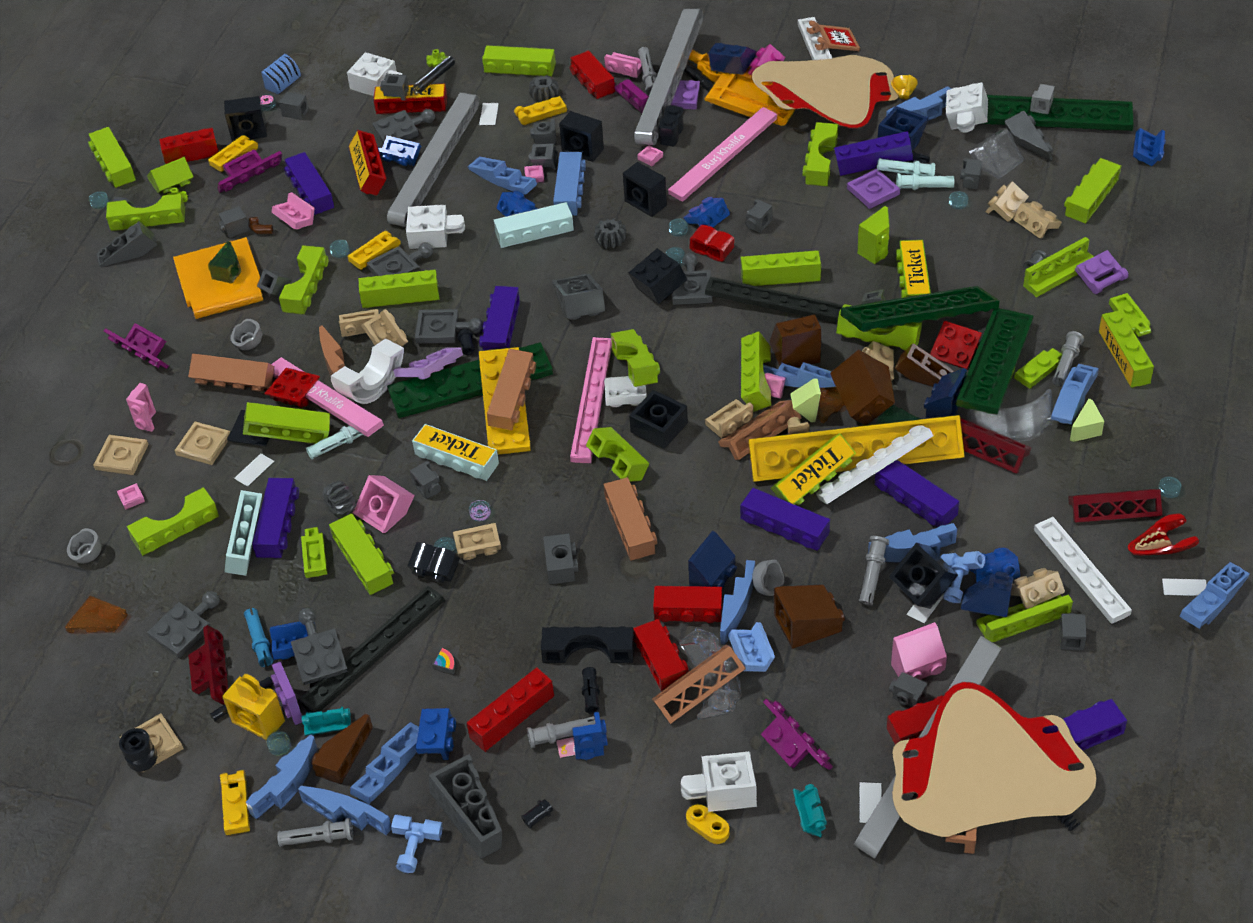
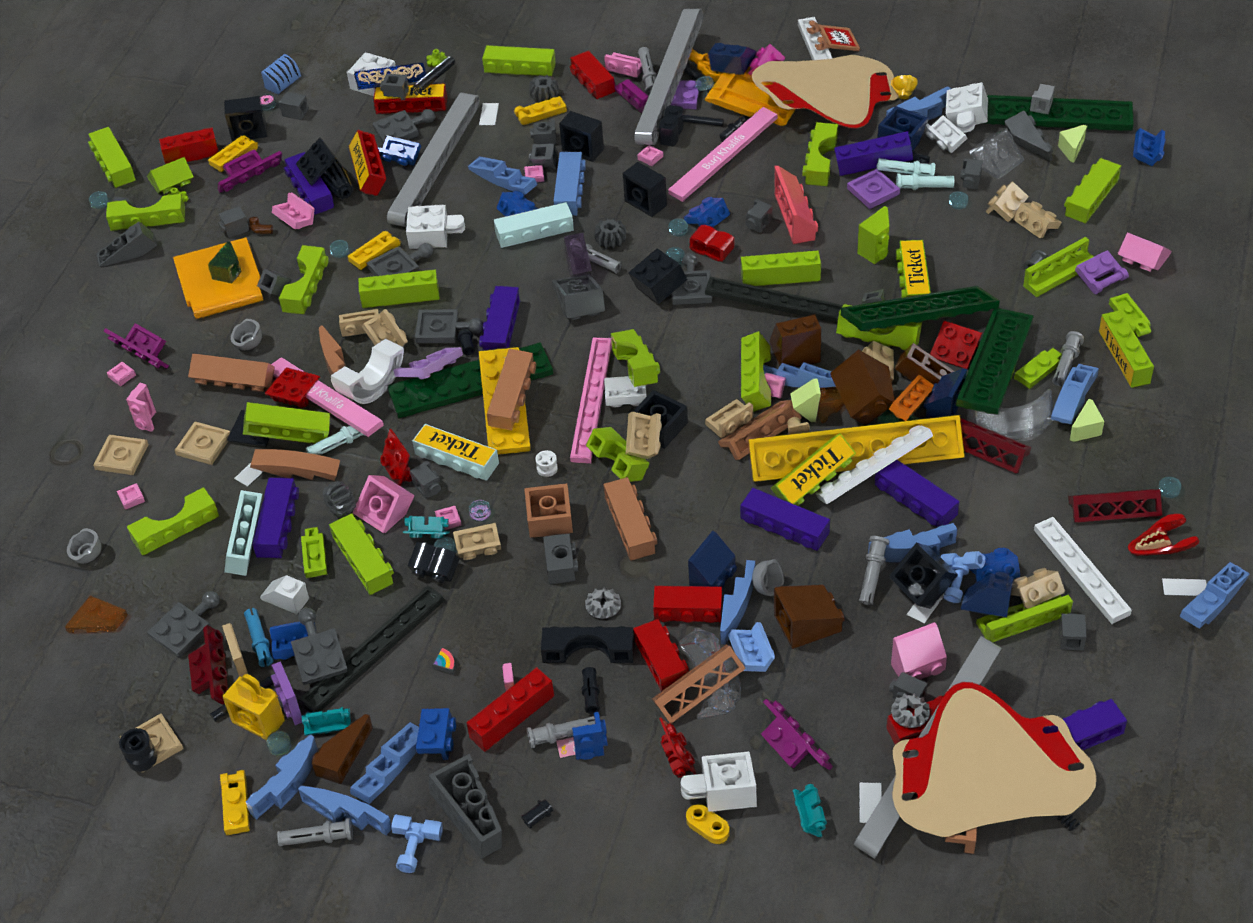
none -> bright pink tile [107,362,136,387]
none -> tan tile [222,623,248,677]
none -> nougat slope [250,449,340,481]
none -> white slope [260,575,309,614]
none -> black plate [296,137,353,199]
none -> clear blue tile [354,62,426,90]
none -> red hinge [380,429,412,486]
none -> teal hinge [403,516,450,538]
none -> bright pink tile [435,506,462,530]
none -> bright pink tile [502,663,514,691]
none -> nougat brick [524,483,573,538]
none -> white wheel [536,450,558,477]
none -> clear purple slope [564,233,592,276]
none -> light grey pin [566,238,622,274]
none -> light grey gear [585,587,621,619]
none -> tan bracket [626,412,662,459]
none -> red hinge [659,717,697,778]
none -> black bar [683,115,724,126]
none -> clear light blue tile [695,76,714,91]
none -> black axle [719,116,747,142]
none -> coral slope [774,166,818,244]
none -> orange plate [889,375,934,421]
none -> light grey gear [891,693,930,728]
none -> white bracket [925,116,968,153]
none -> yellowish green slope [1058,125,1087,163]
none -> bright pink slope [1118,232,1172,272]

